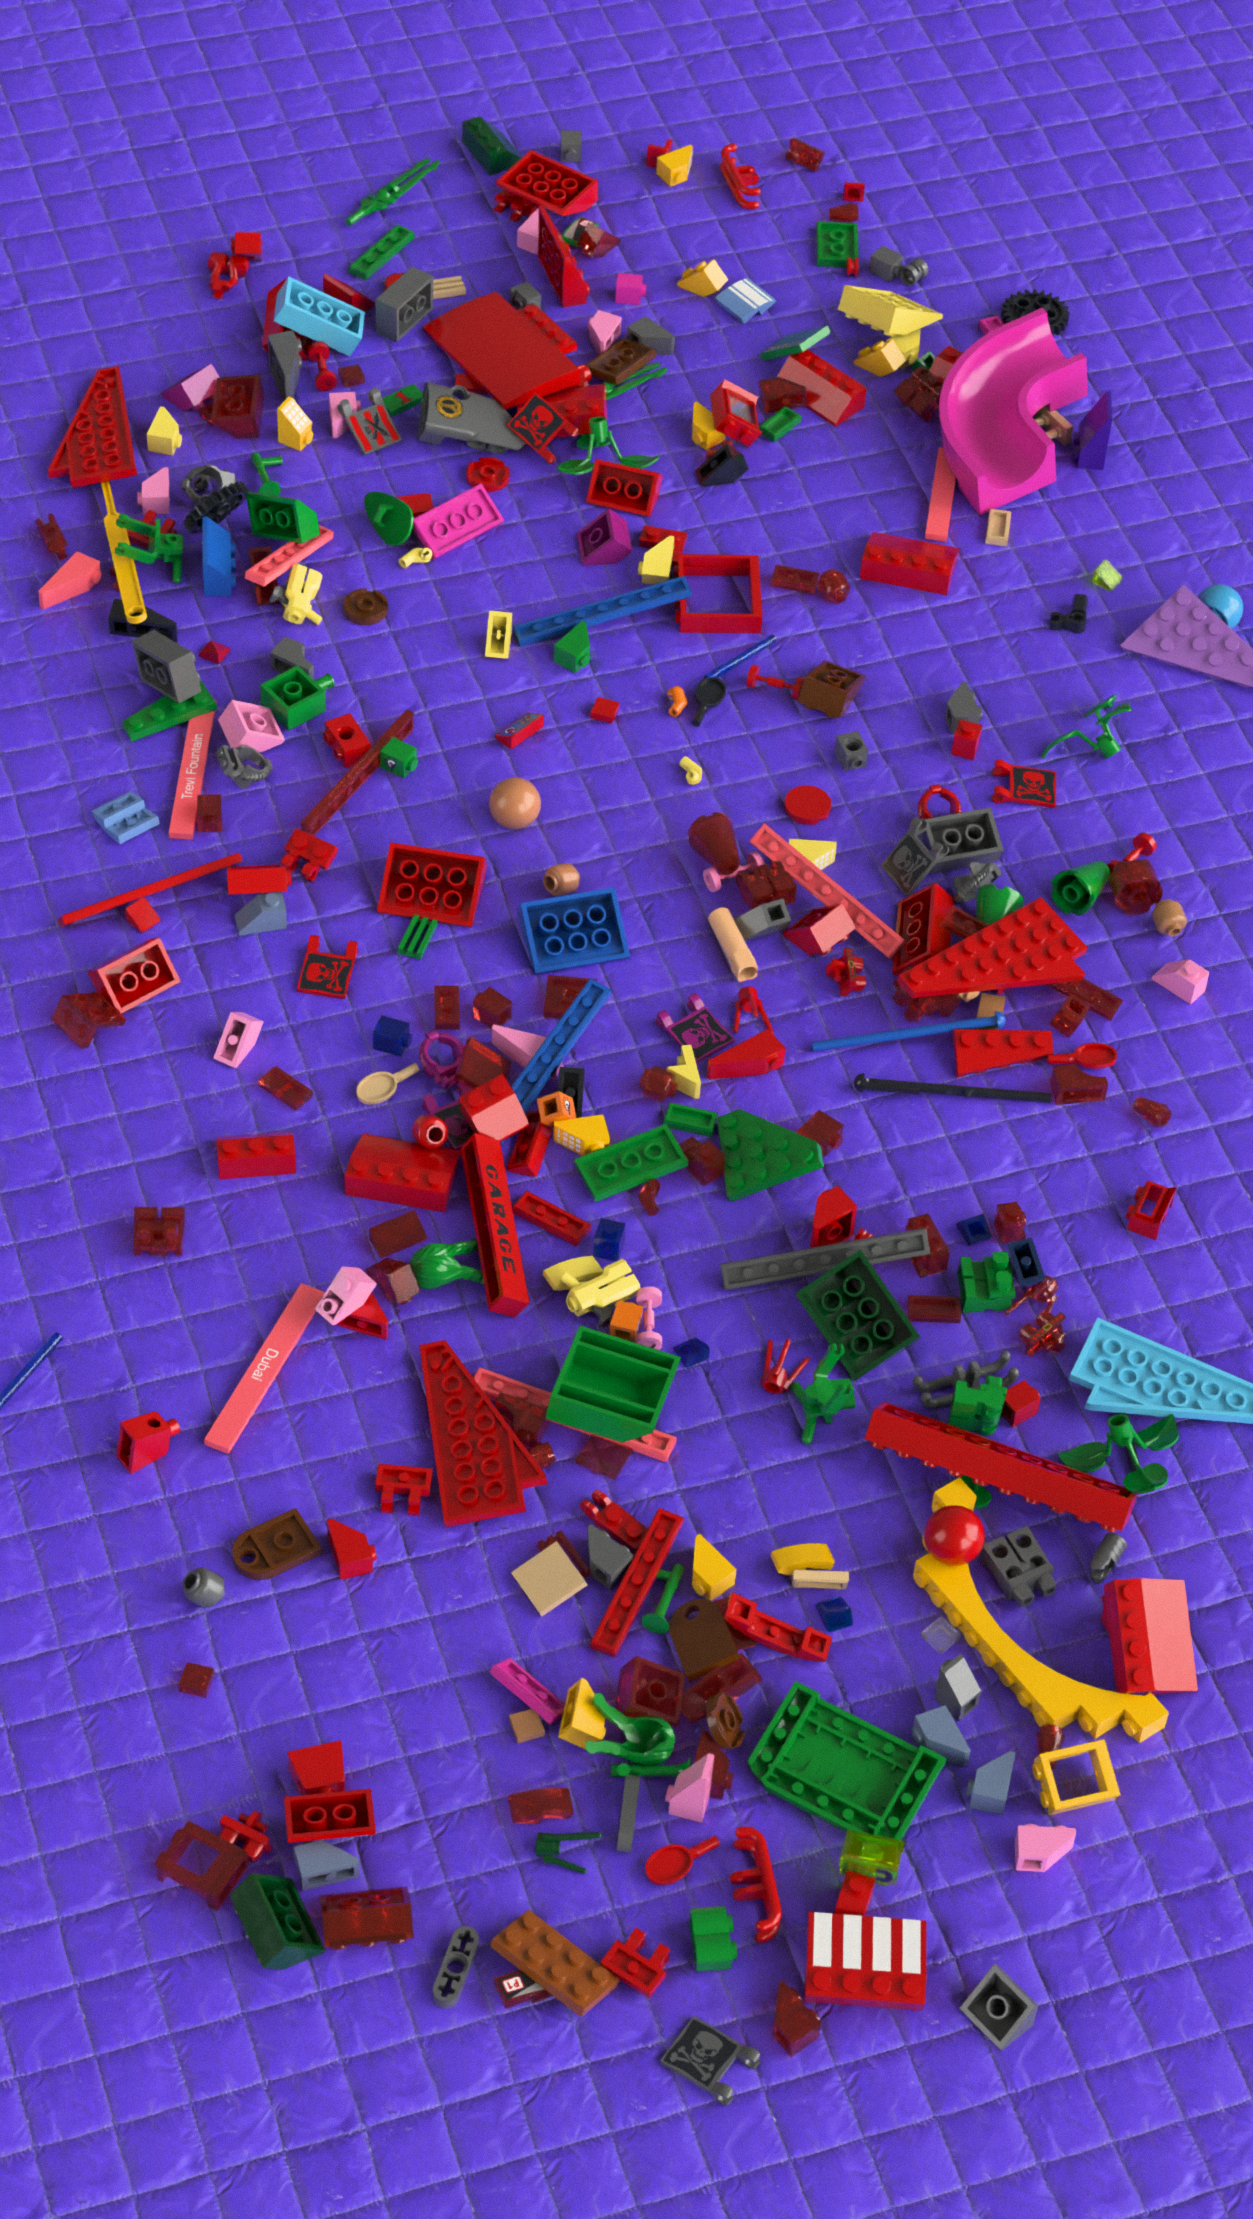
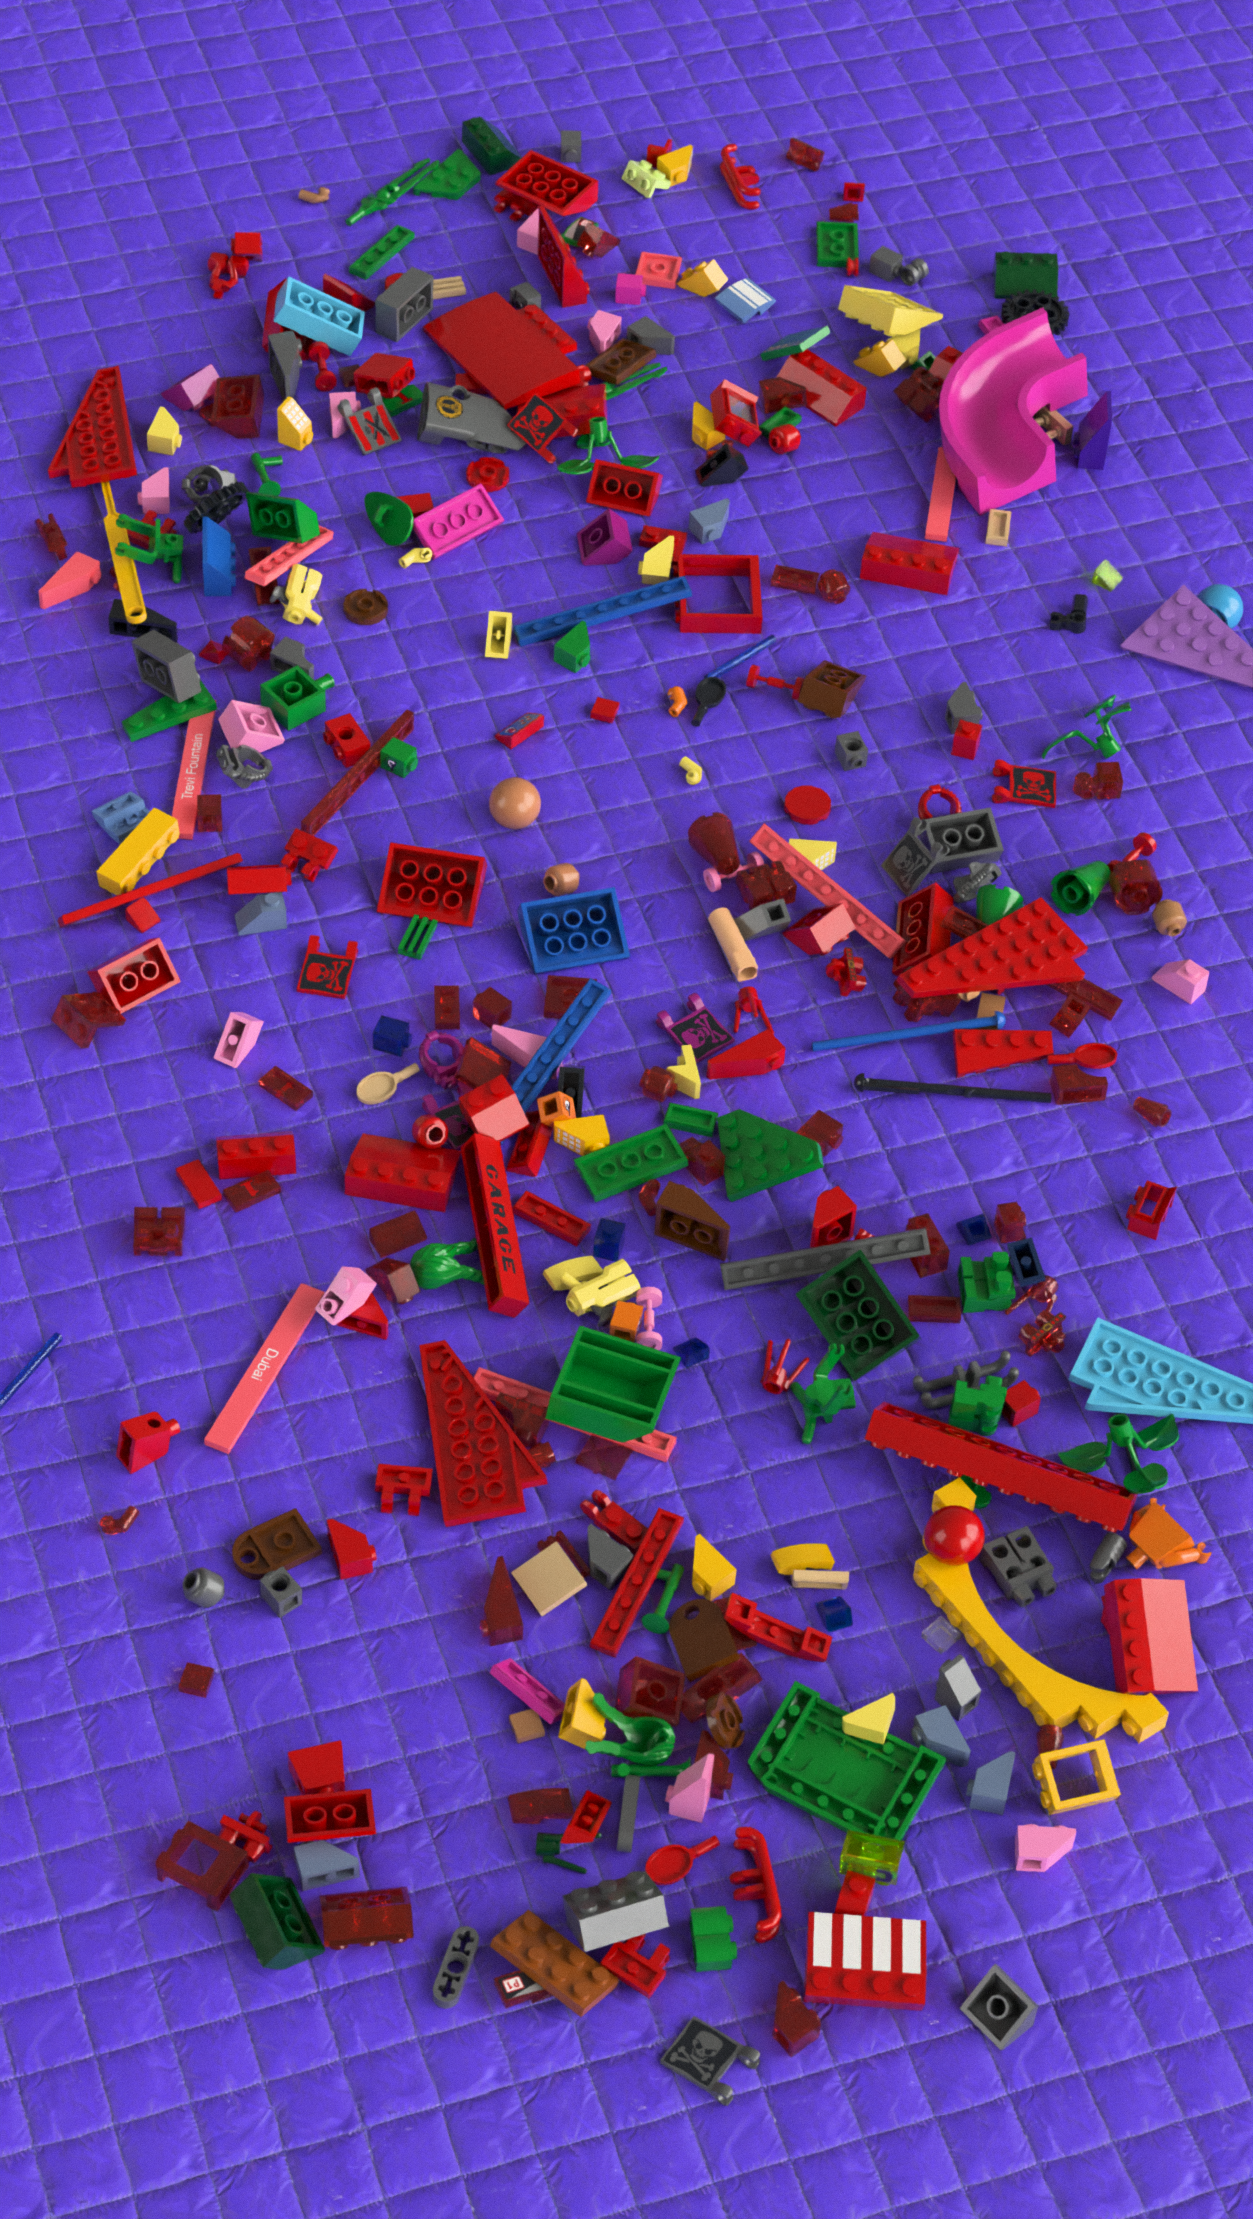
none -> yellow brick [96,808,180,896]
none -> clear red arm [100,1506,140,1535]
none -> red tile [175,1159,222,1209]
none -> clear red brick [222,616,275,672]
none -> clear red tile [223,1170,281,1213]
none -> dark grey brick [260,1566,303,1618]
none -> medium nougat arm [299,187,330,204]
none -> red brick [353,353,415,398]
none -> green wing [413,149,481,200]
none -> clear red slope [480,1556,523,1647]
none -> red slope [560,1790,612,1844]
none -> dark grey brick [562,1871,669,1952]
none -> yellowish green bracket [622,160,671,198]
none -> coral tile [635,252,682,289]
none -> reddish brown slope [654,1181,730,1261]
none -> sand blue slope [689,498,730,544]
none -> red head [769,424,801,455]
none -> light yellow slope [842,1693,895,1745]
none -> dark green slope [992,252,1059,299]
none -> clear red brick [1073,762,1123,800]
none -> orange torso [1126,1497,1212,1570]

